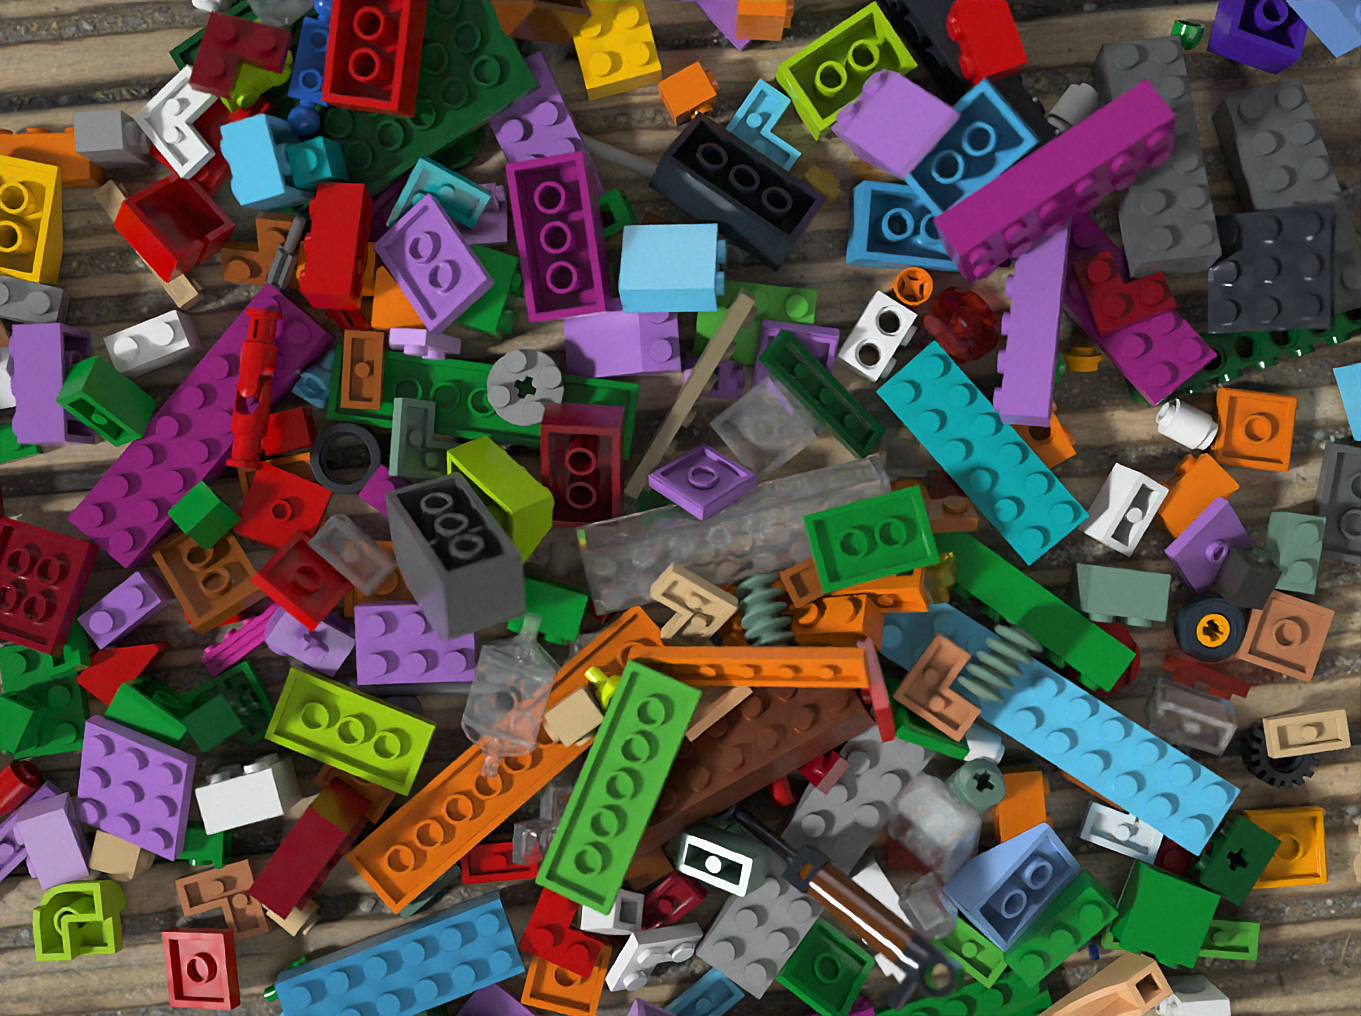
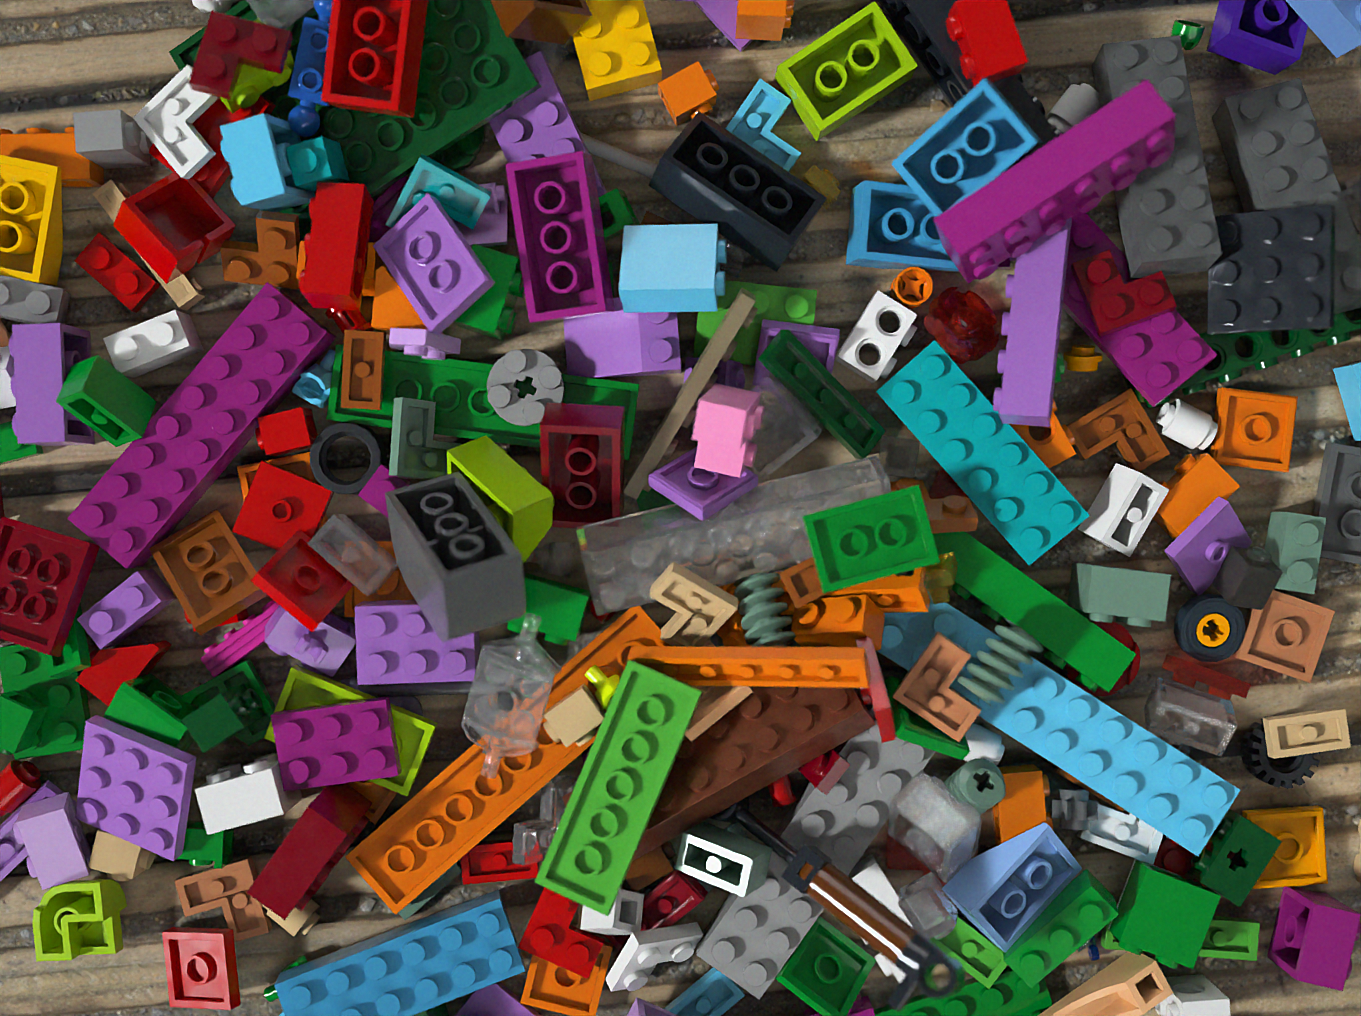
green panel [168,480,241,550] -> none
red piece [226,308,283,470] -> none
dark grey axle [266,216,306,289] -> none
medium lavender slope [831,69,960,179] -> none
none -> red plate [74,232,161,313]
none -> magenta plate [271,696,402,791]
none -> bright pink brick [692,383,765,478]
none -> dark grey gear [1051,789,1098,830]
none -> dark orange plate [1066,388,1170,472]
none -> magenta brick [1267,886,1361,991]

